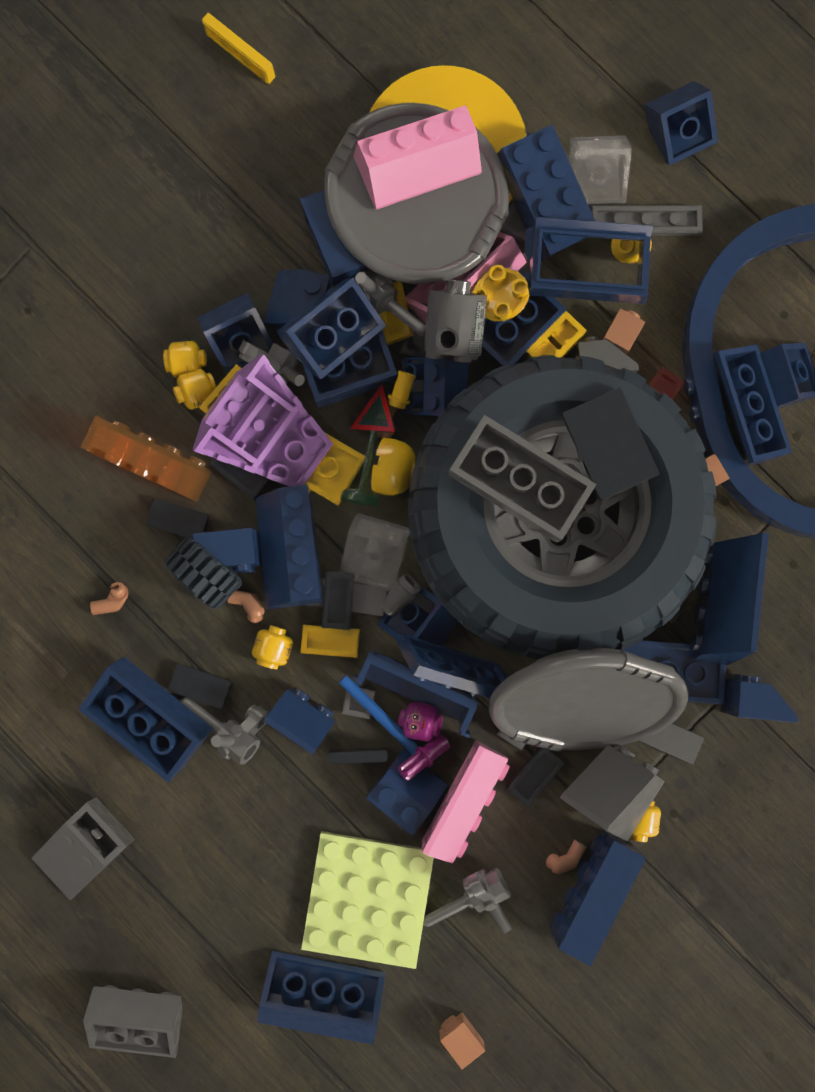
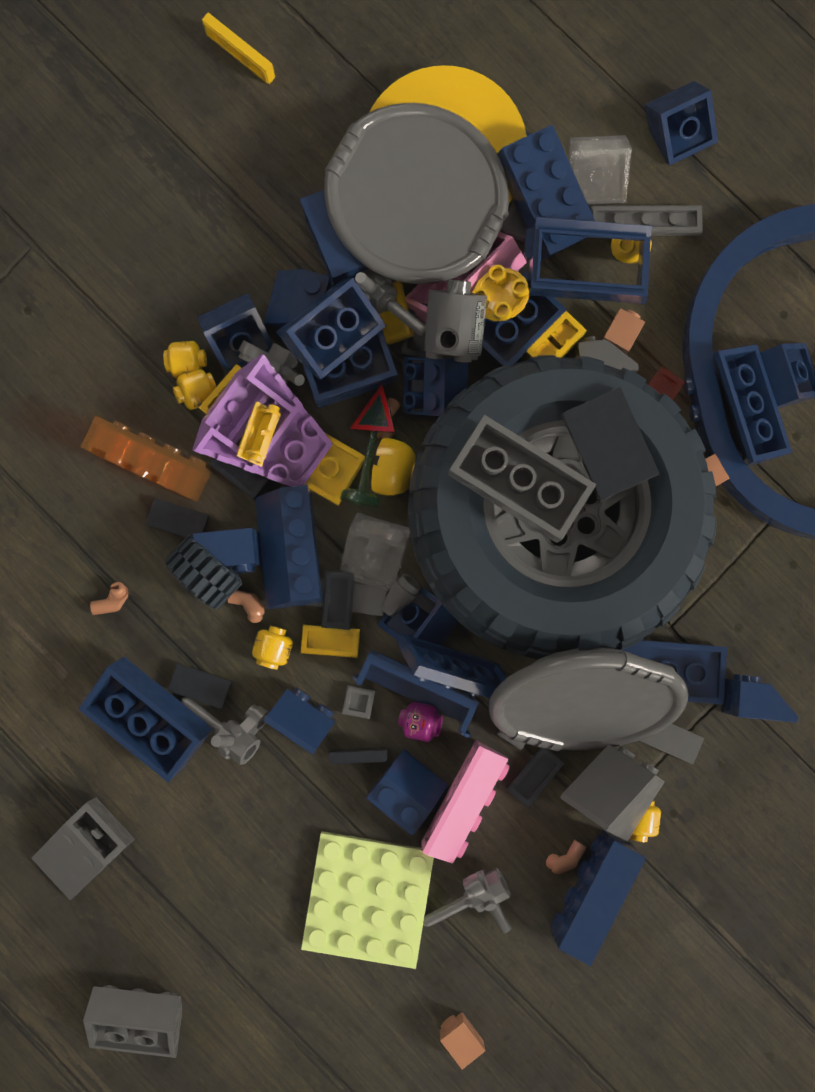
dark blue slope [257,951,385,1045] -> none
blue bar [338,675,420,755] -> none
bright pink slope [353,105,482,210] -> none
yellow pin [388,371,416,409] -> none
magenta axle [398,734,450,780] -> none
dark blue slope [691,533,769,665] -> none
none -> yellow hinge [236,401,281,467]

